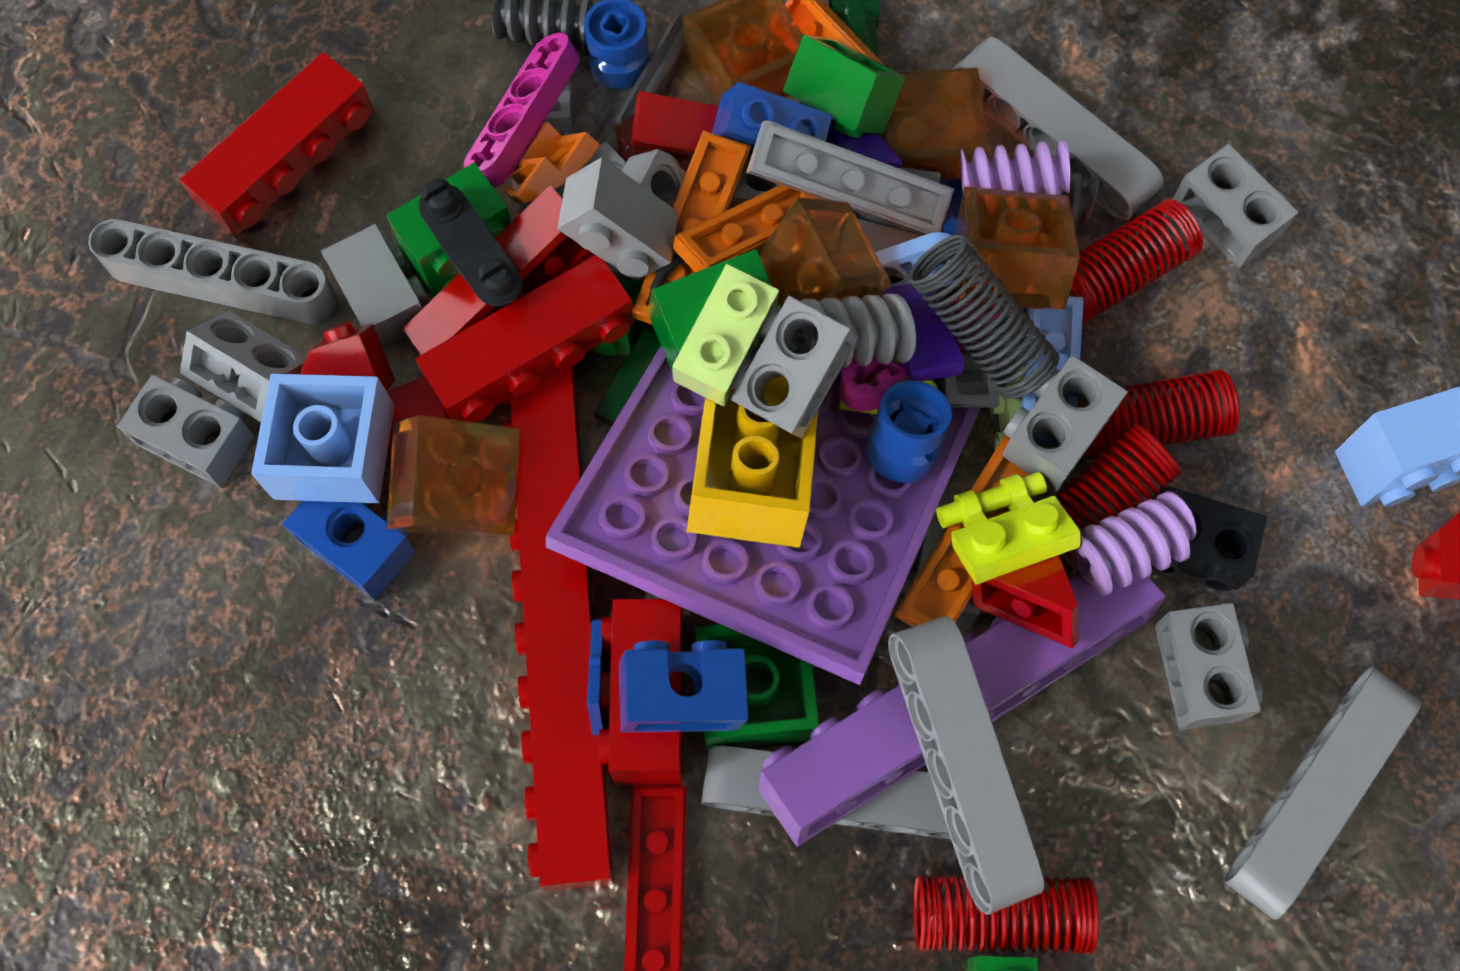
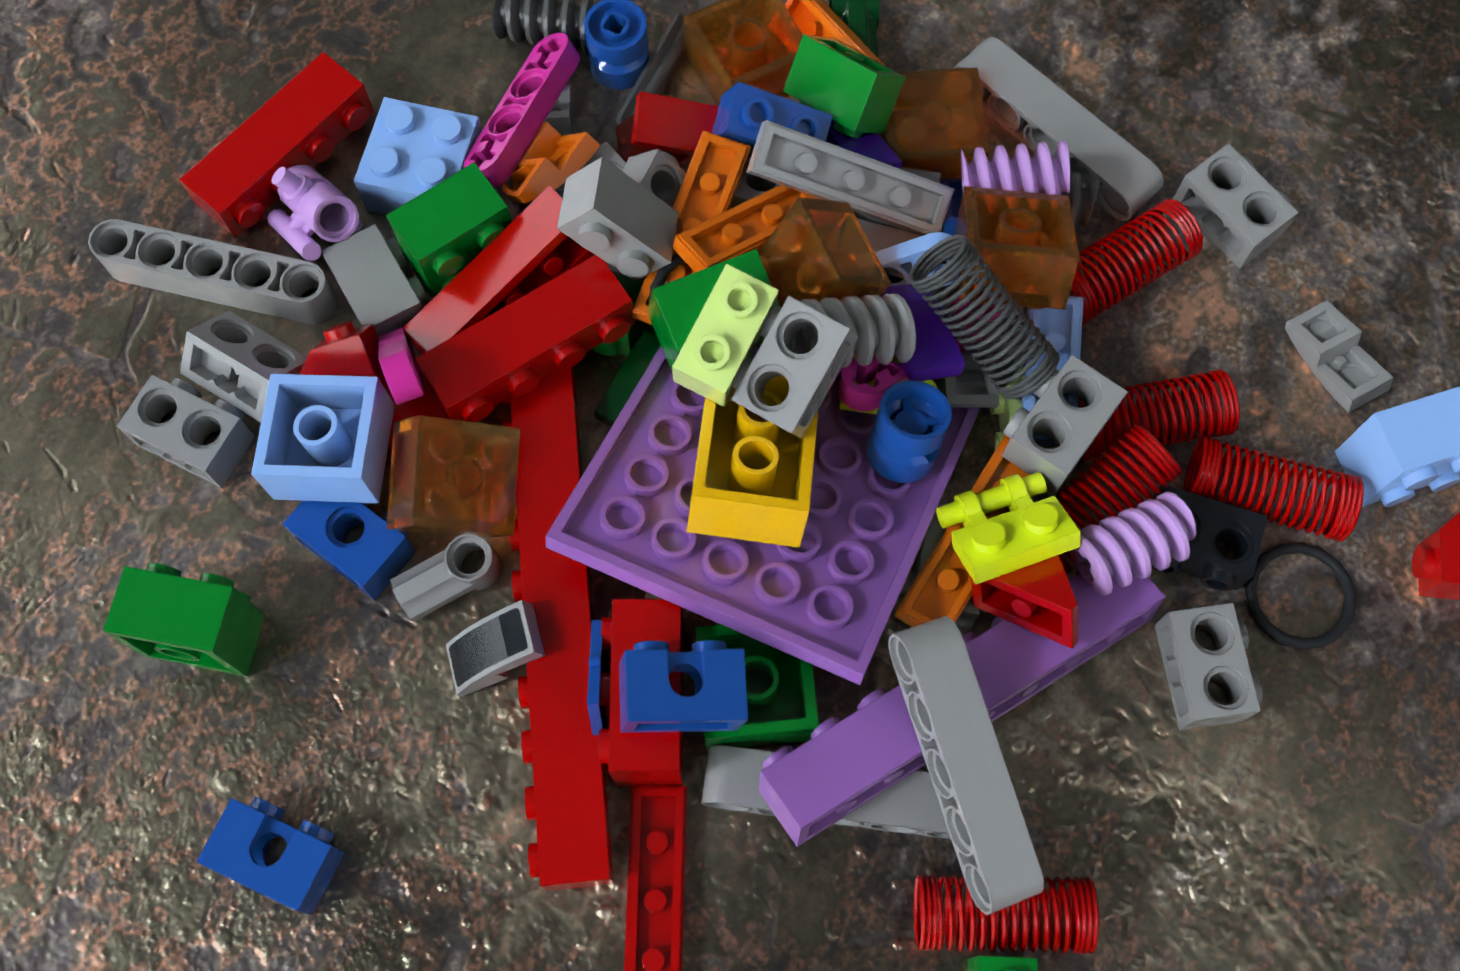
black piece [419,179,522,306] -> none
light grey beam [1224,666,1422,920] -> none
none -> green brick [103,563,265,677]
none -> blue brick [196,796,345,915]
none -> lavender pin [268,165,362,261]
none -> light blue brick [354,97,482,215]
none -> dark pink beam [378,326,424,405]
none -> light grey piece [390,533,502,622]
none -> slope [446,600,545,697]
none -> red piece [1183,436,1364,542]
none -> black piece [1245,542,1357,649]
none -> light grey slope [1285,300,1394,413]

